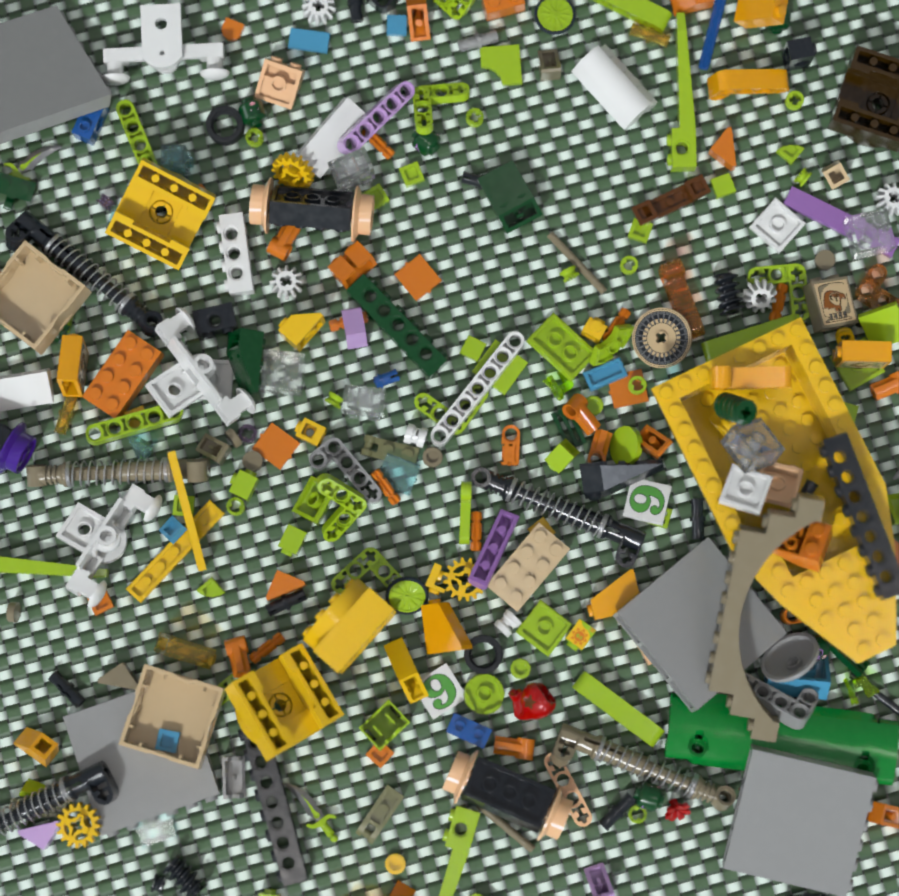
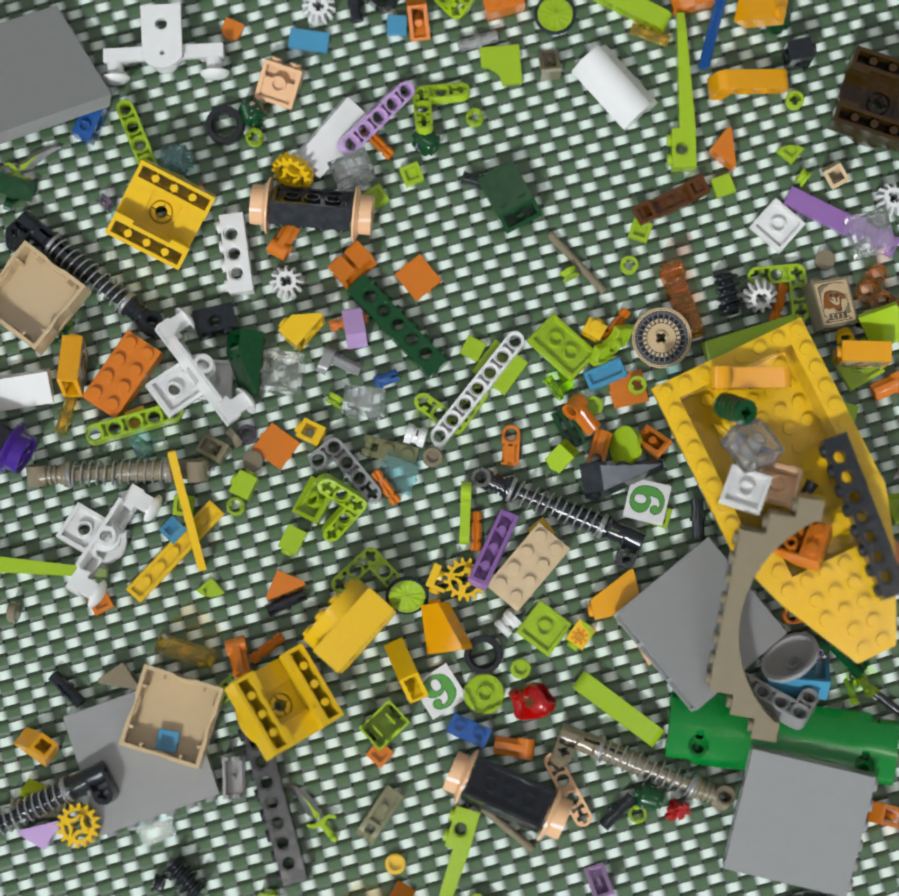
none -> light grey piece [316,346,362,376]

